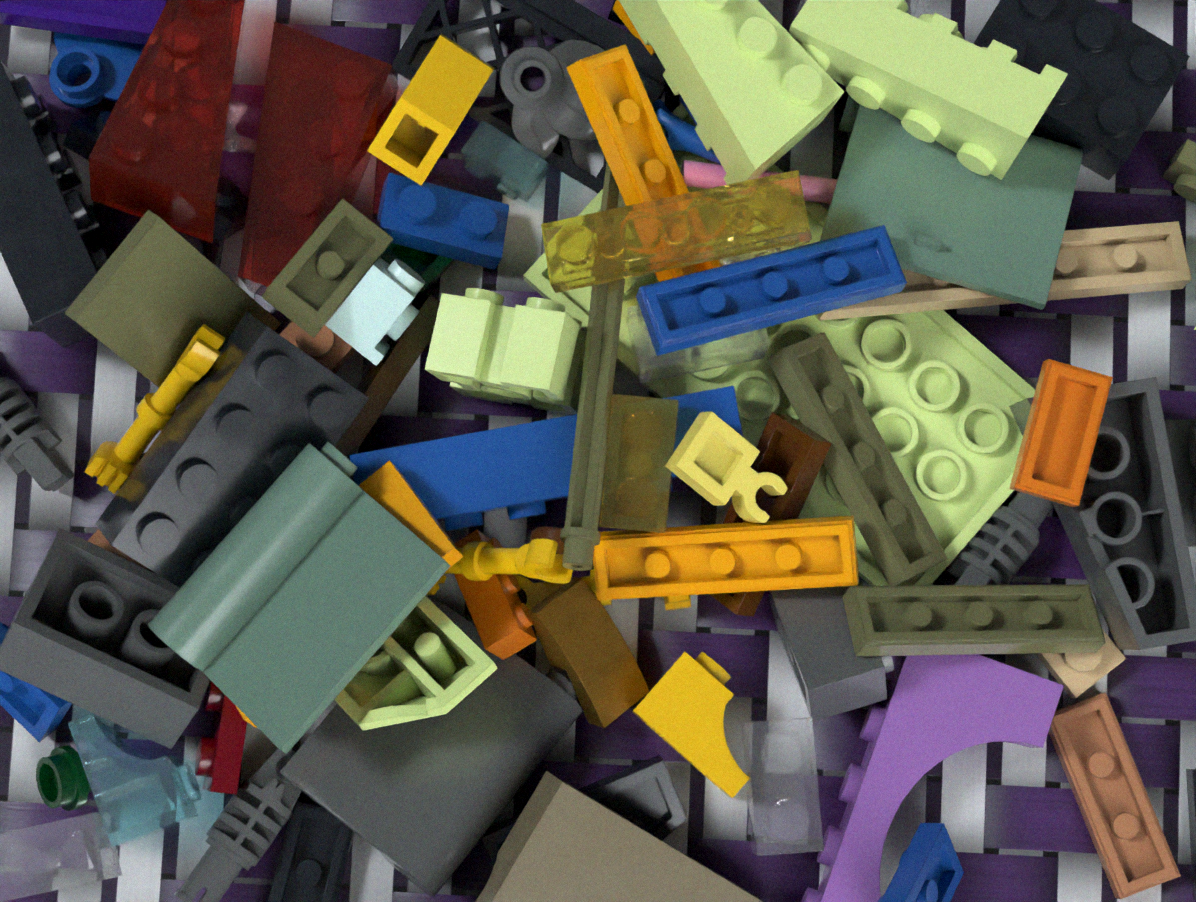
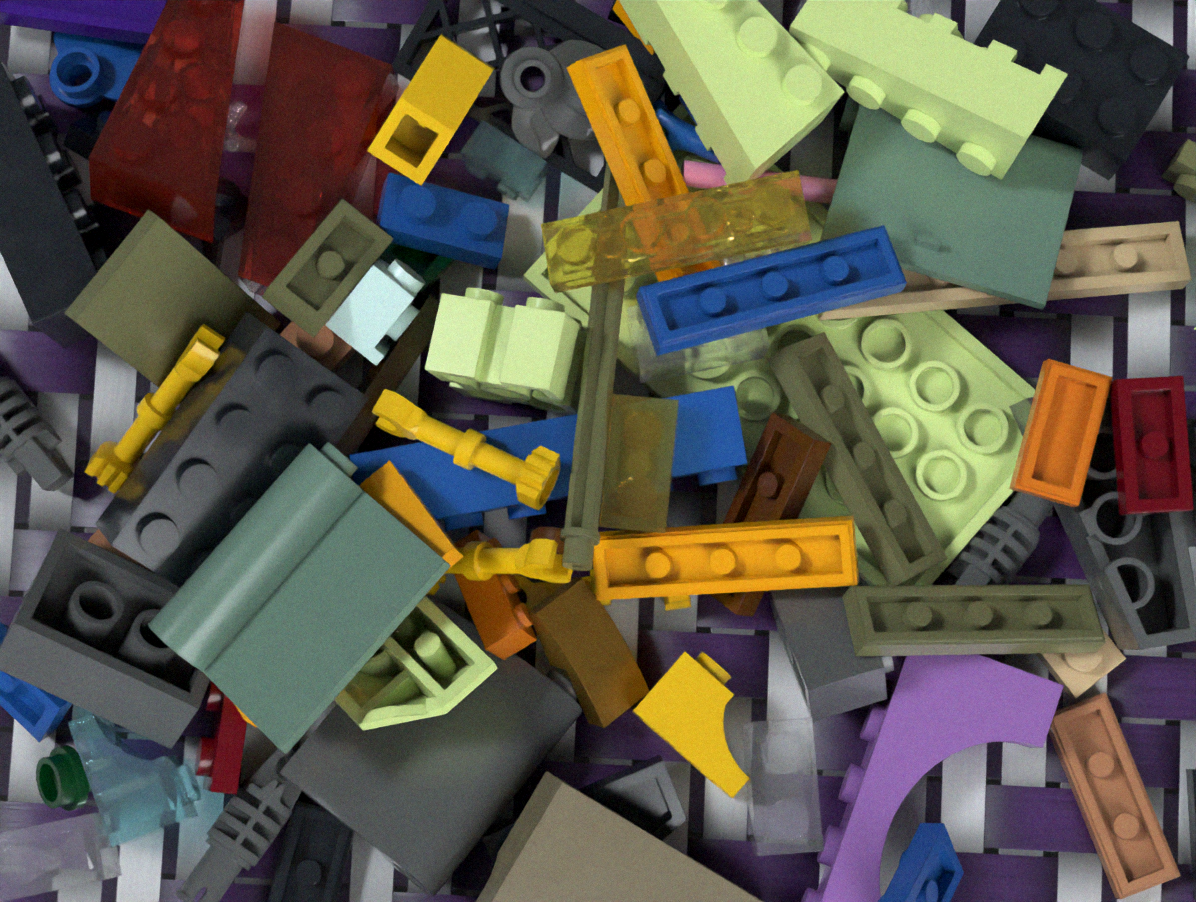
light yellow plate [665,411,788,523] -> none
none -> yellow piece [372,389,561,511]
none -> dark red plate [1110,376,1194,515]

